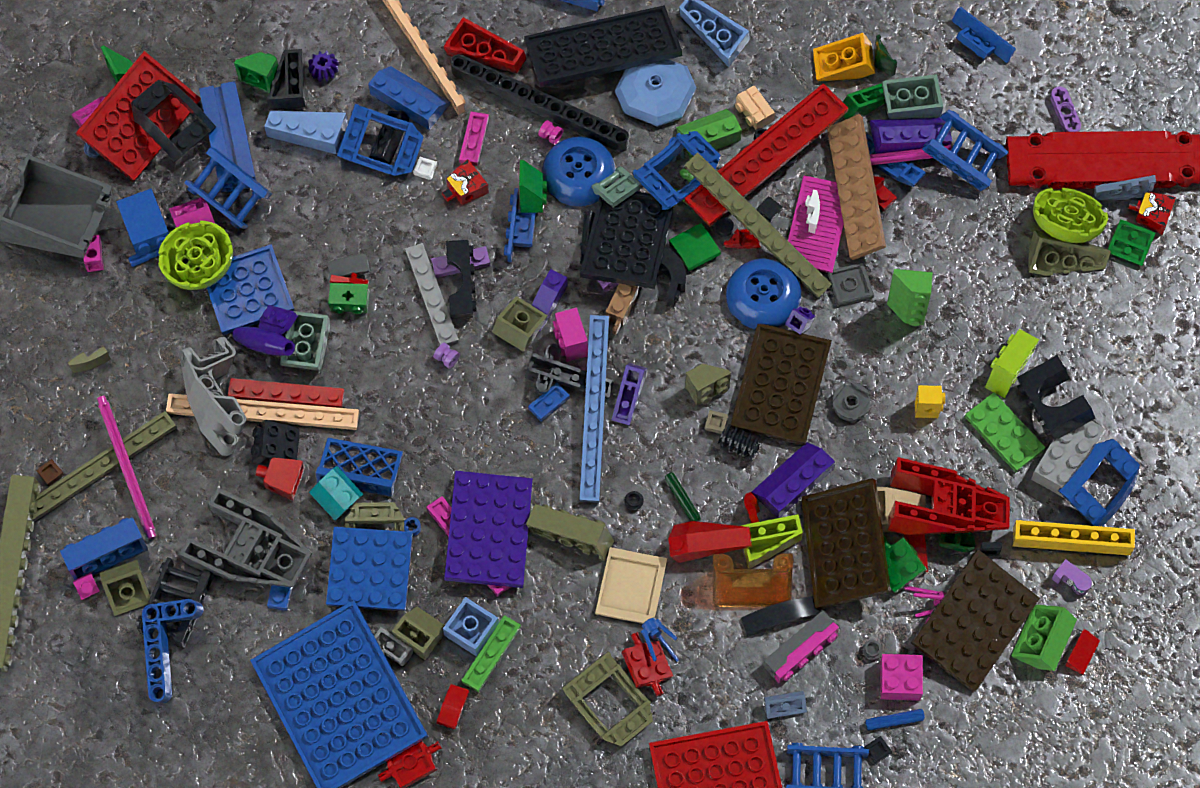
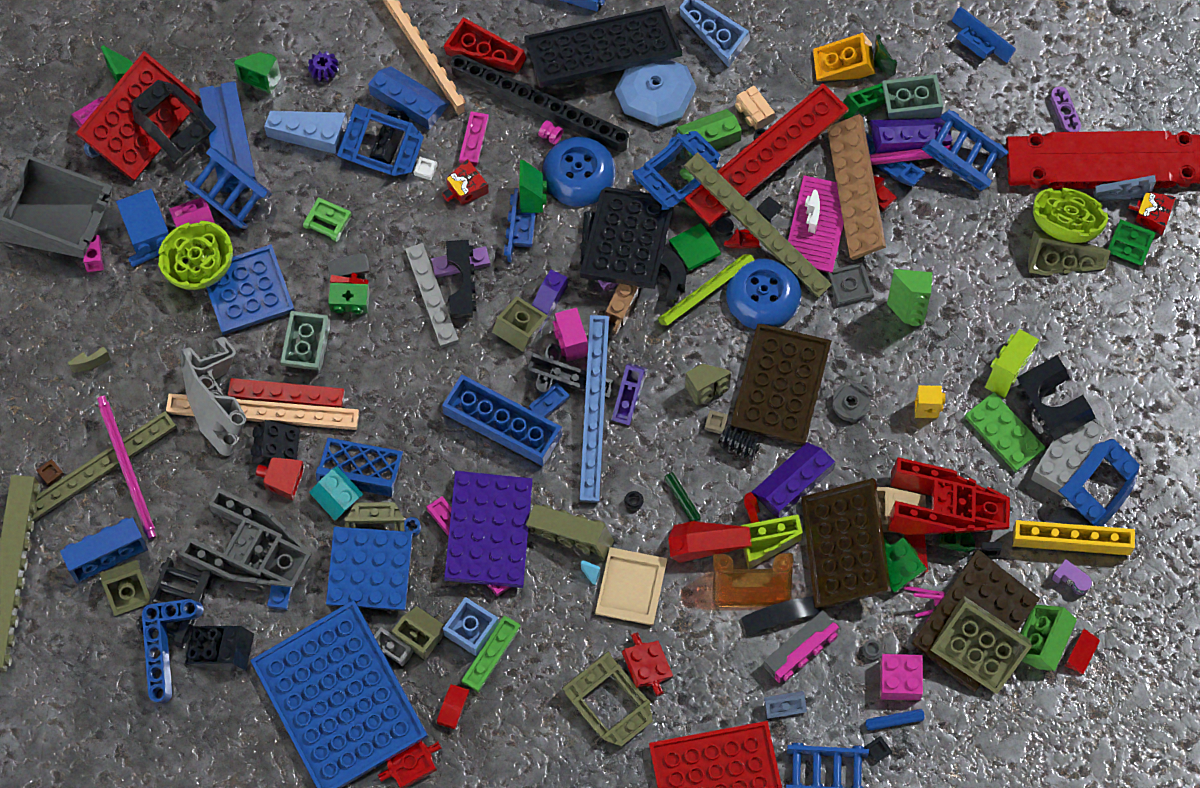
dark pink plate [73,573,99,600] -> none
dark purple plate [233,305,298,356] -> none
black wedge [267,49,306,110] -> none
medium lavender wheel [433,342,460,369] -> none
sand green plate [591,166,641,207] -> none
blue plant [641,618,679,662] -> none
dark purple brick [785,306,816,335] -> none
none -> black slope [185,626,254,671]
none -> bright green plate [303,197,352,242]
none -> blue brick [442,375,562,466]
none -> medium azure slope [581,560,600,585]
none -> lime tile [658,254,755,325]
none -> olive slope [930,596,1032,694]

